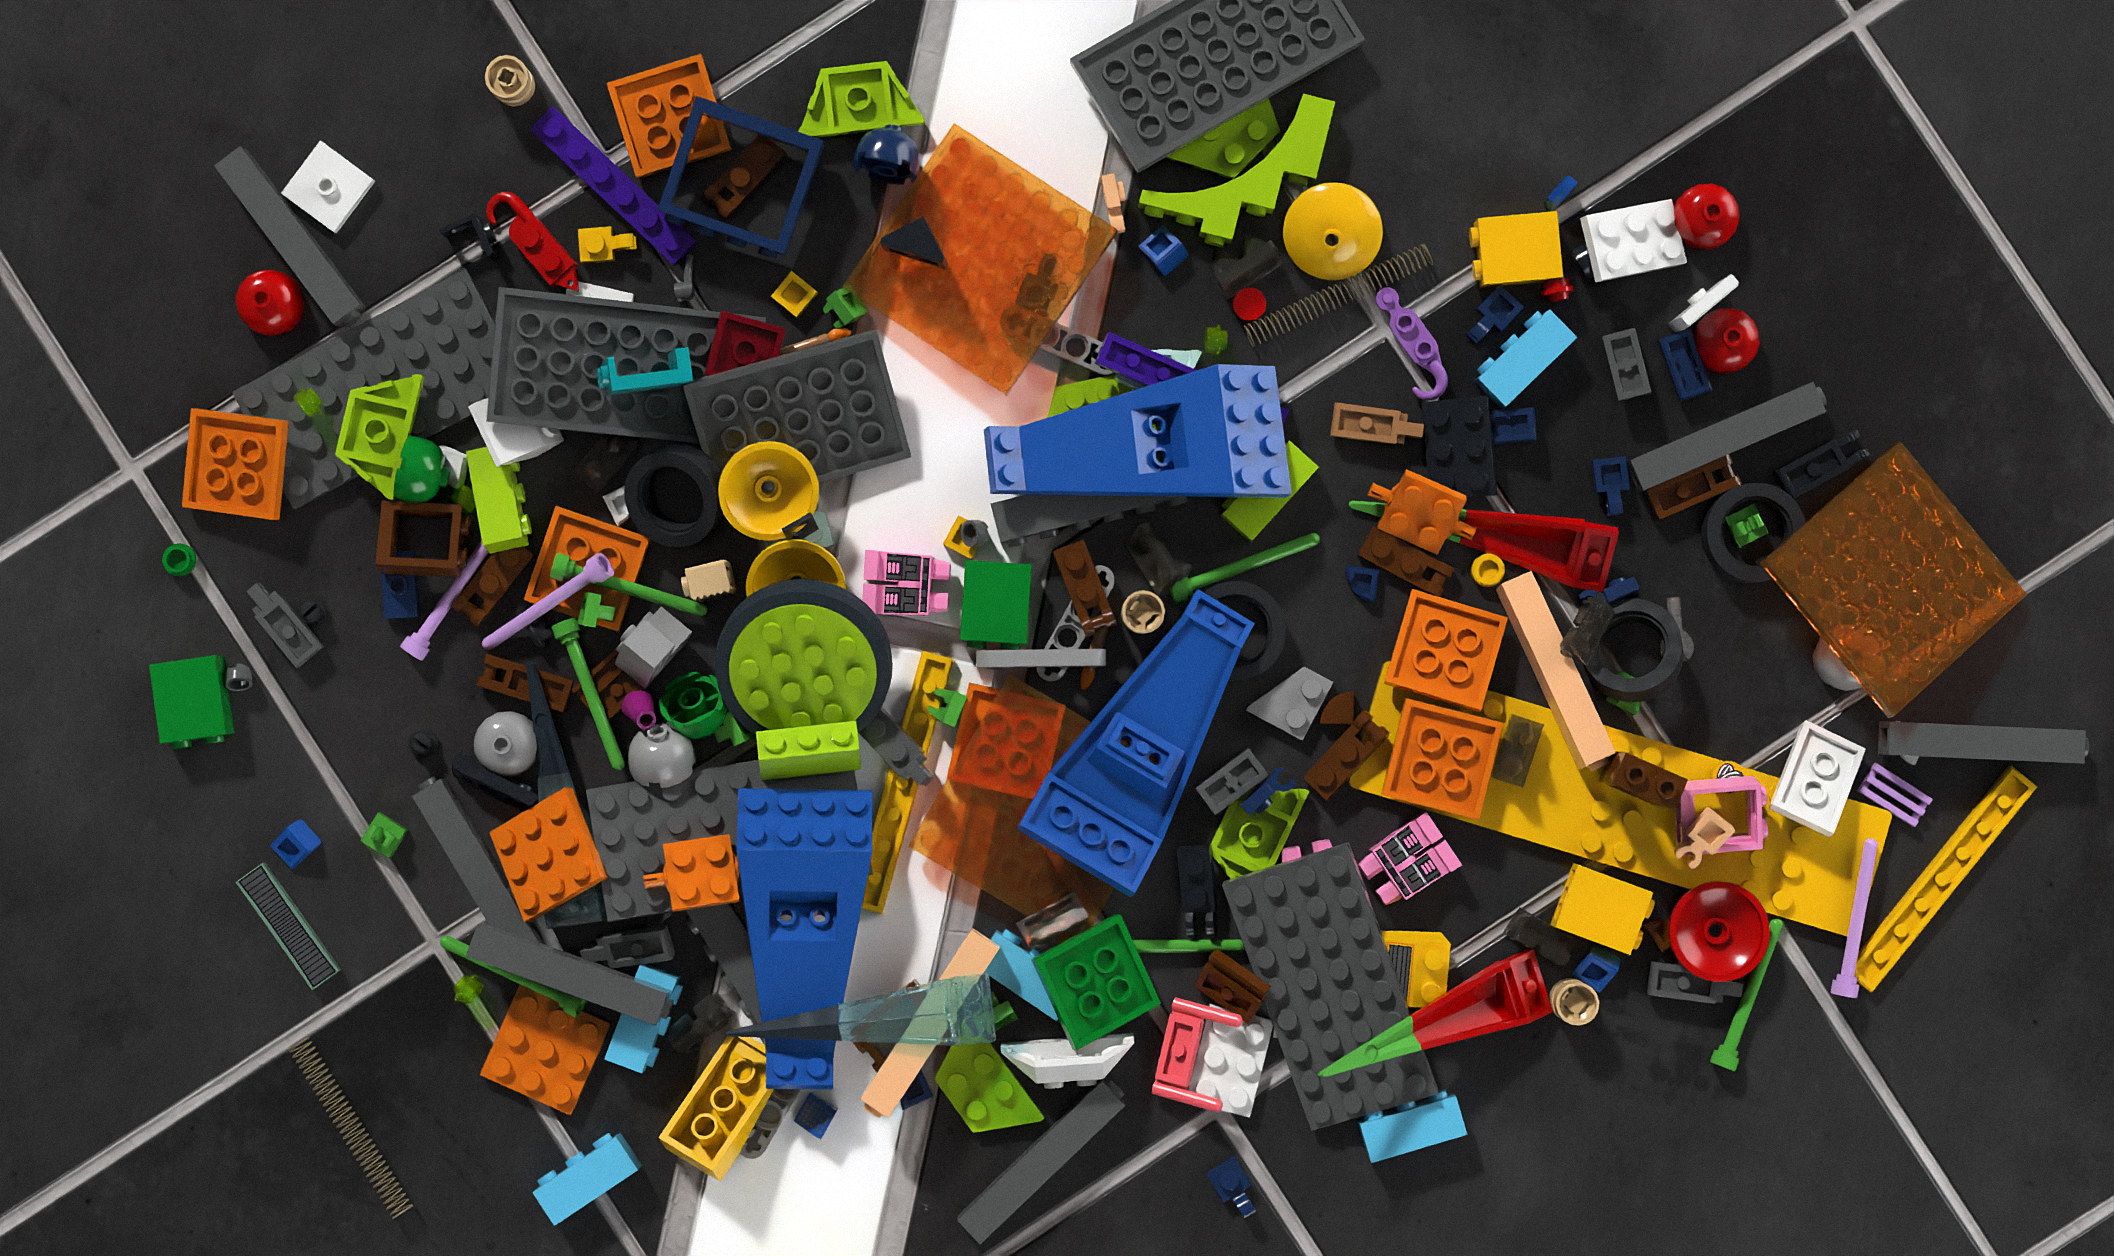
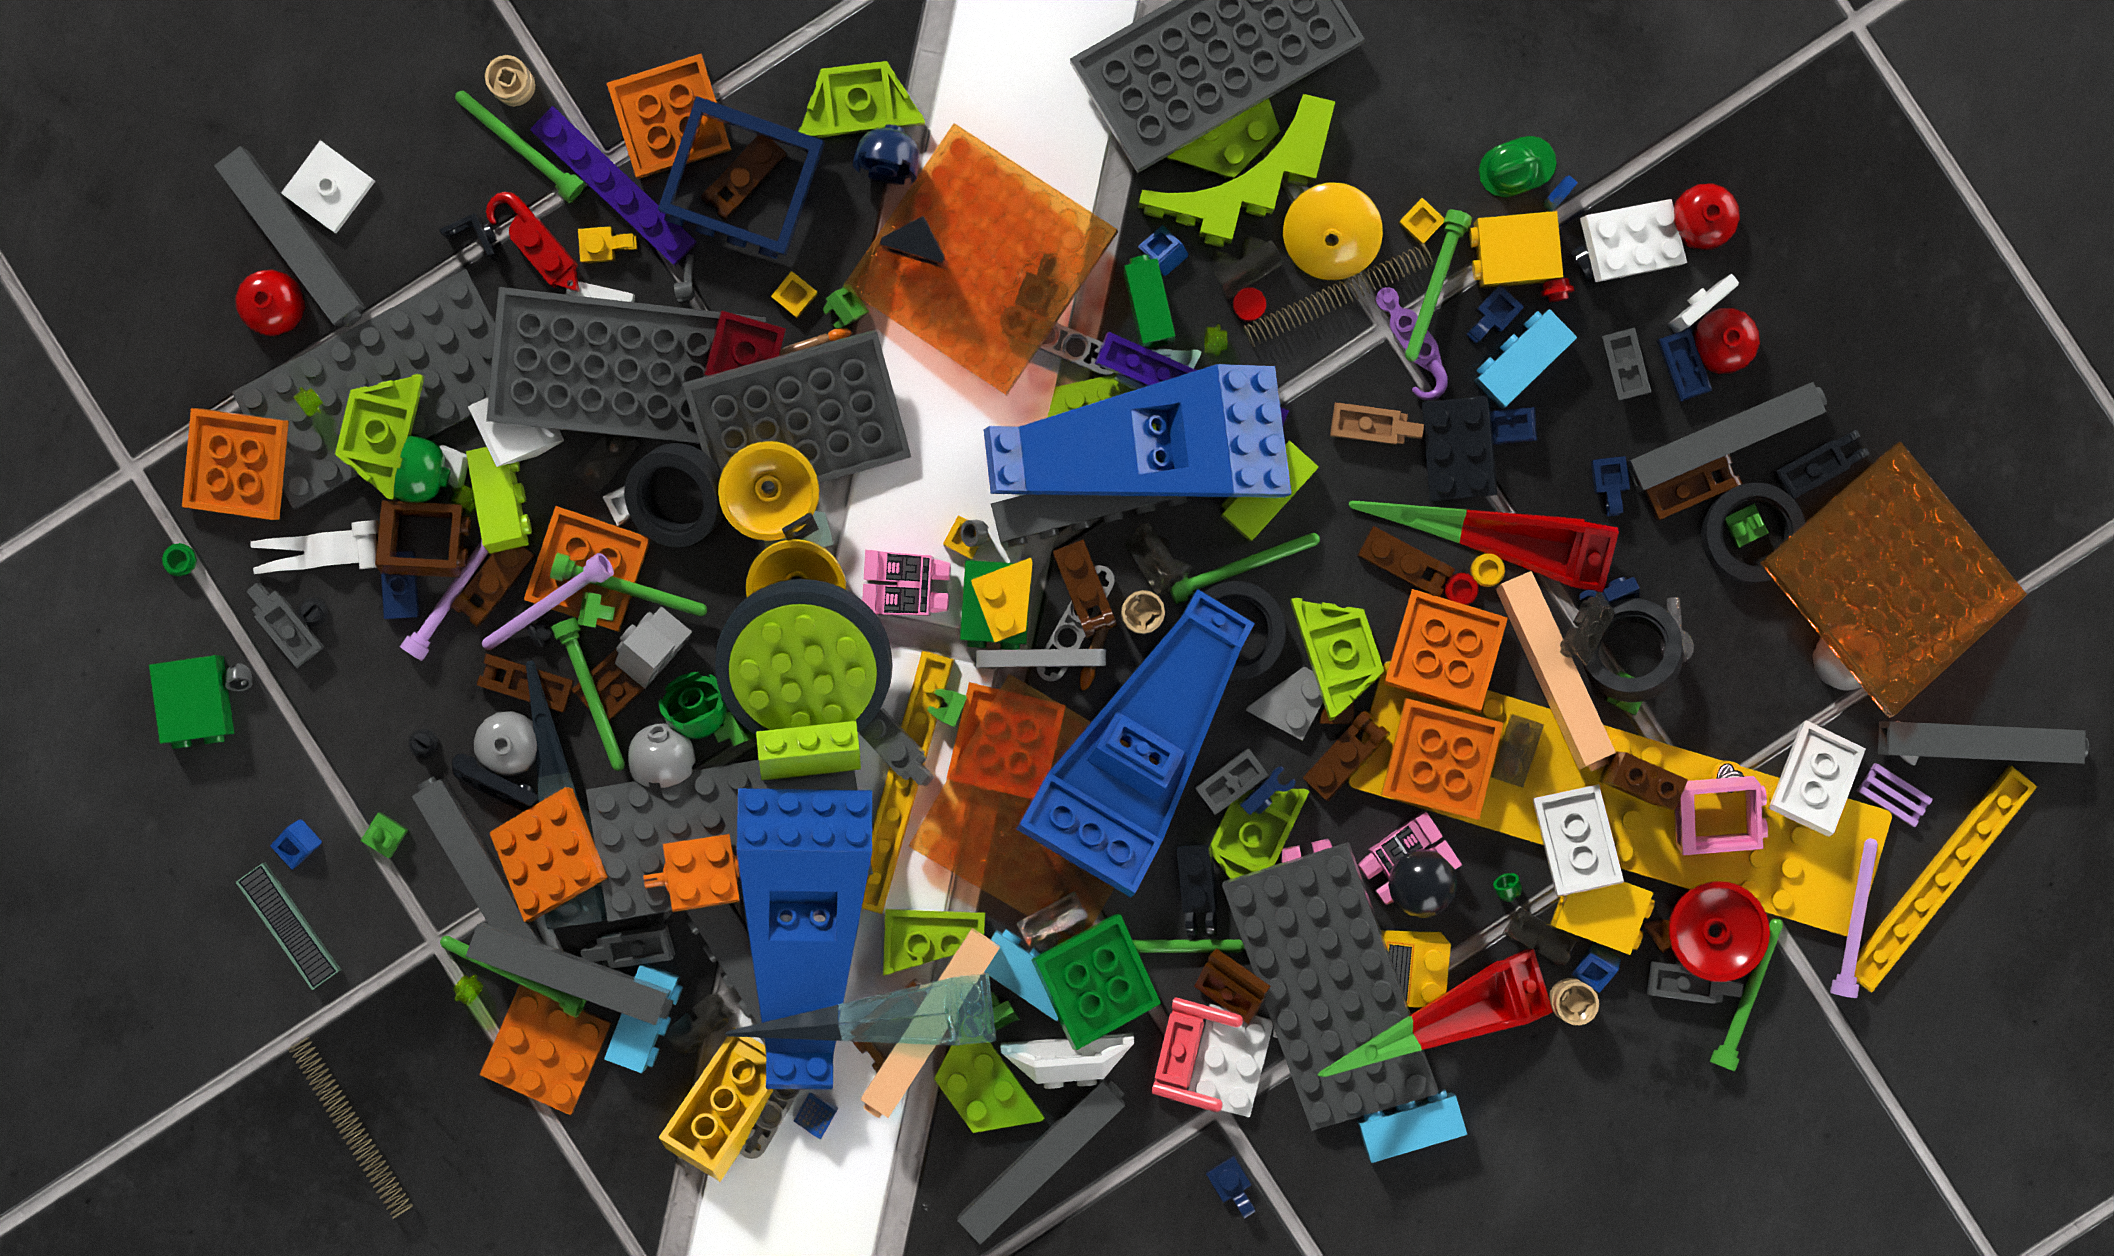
medium azure brick [532,1132,642,1226] -> none
teal panel [597,347,693,396] -> none
magenta cone [622,691,656,729] -> none
tan brick [681,560,737,602] -> none
dark blue tile [900,1069,933,1110] -> none
light nougat plate [1101,173,1126,235] -> none
dark blue tile [1345,565,1379,603] -> none
orange plate [1368,469,1476,555] -> none
light nougat plate [1674,807,1735,869] -> none
none -> white flag [250,520,379,574]
none -> bright green piece [455,91,585,203]
none -> lime wing [883,909,985,976]
none -> yellow wing [971,557,1033,643]
none -> green brick [1123,255,1175,349]
none -> lime wing [1290,598,1384,721]
none -> black piece [1388,848,1458,918]
none -> yellow tile [1398,198,1445,244]
none -> bright green piece [1405,209,1473,362]
none -> red tile [1444,573,1478,605]
none -> green piece [1479,136,1557,198]
none -> green hinge [1493,873,1522,902]
none -> white plate [1533,784,1624,897]

